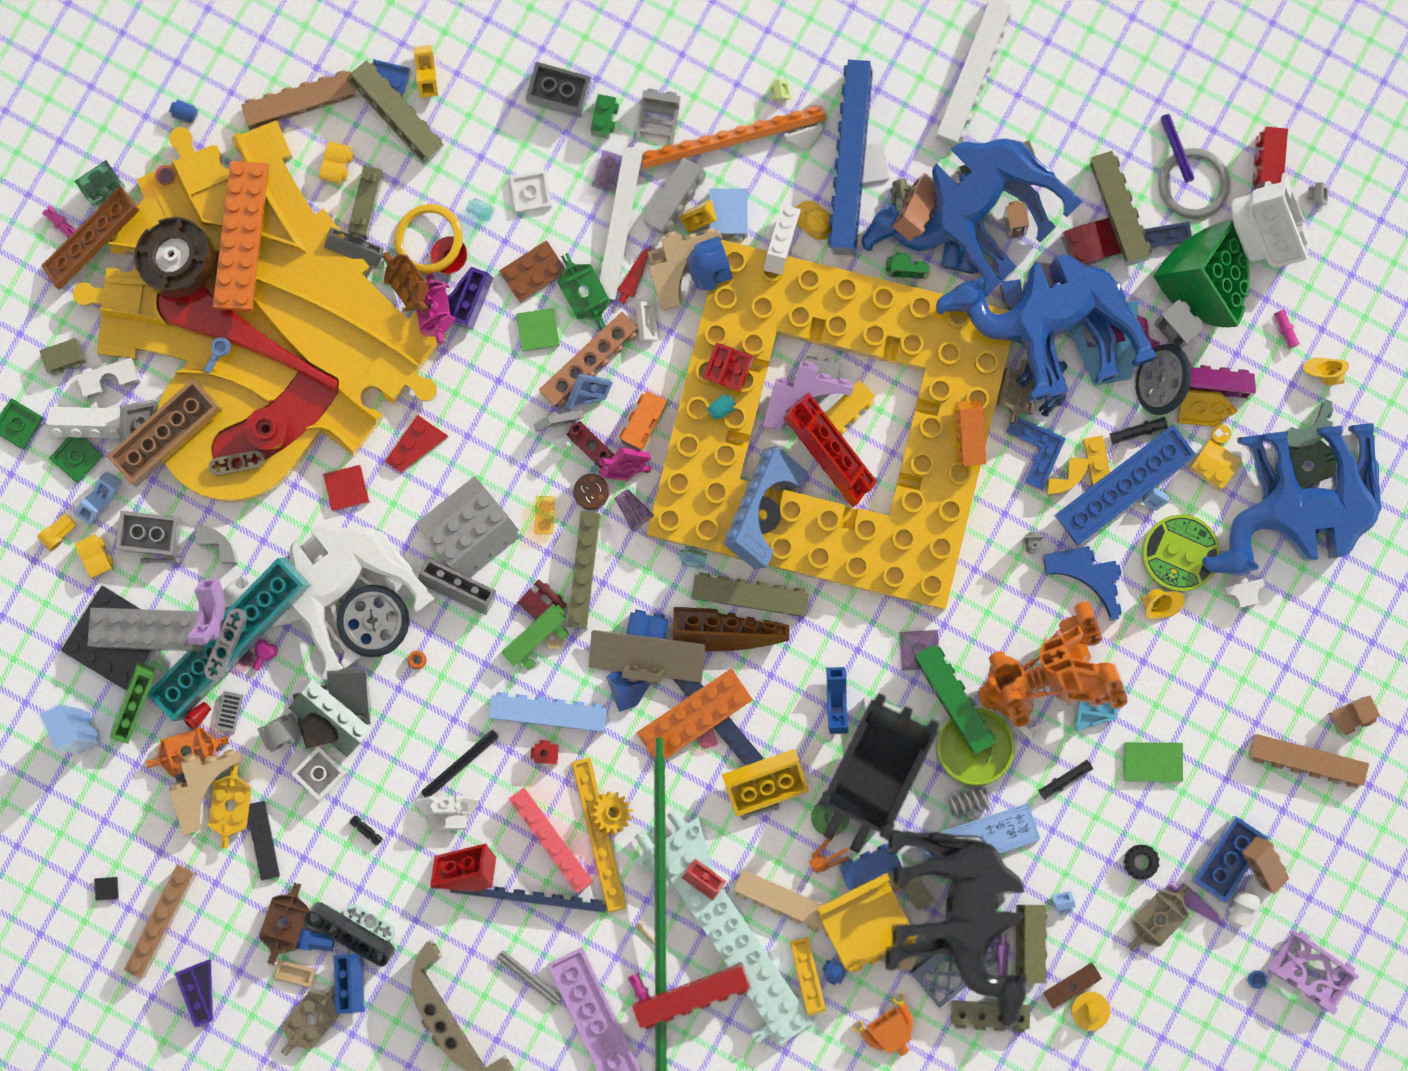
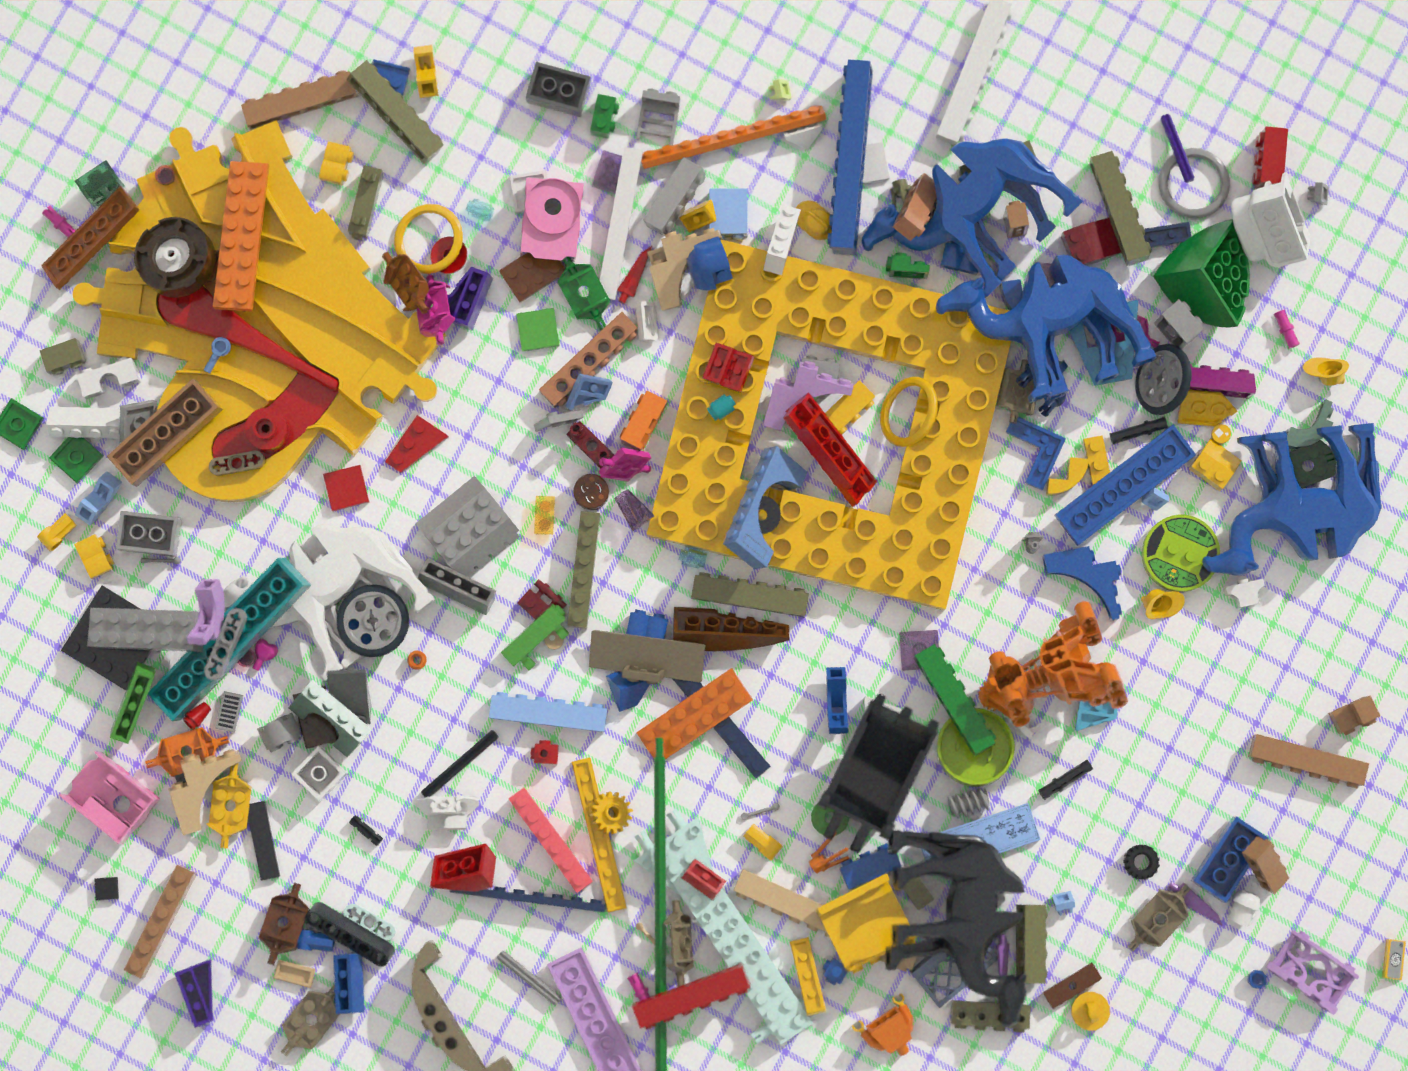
light blue brick [39,704,100,754] -> none
blue brick [169,99,199,123] -> none
light grey brick [195,525,238,564] -> none
dark grey slope [324,227,384,268] -> none
clear pink tile [696,728,718,748] -> none
yellow brick [721,749,809,817] -> none
orange wedge [955,400,987,466] -> none
bright green tile [1124,742,1183,782] -> none
none -> bright pink piece [59,751,160,844]
none -> bright pink piece [520,177,584,261]
none -> dark tan plate [663,900,694,987]
none -> yellow piece [743,823,783,861]
none -> yellow wedge [880,377,938,447]
none -> slope [1382,939,1406,980]

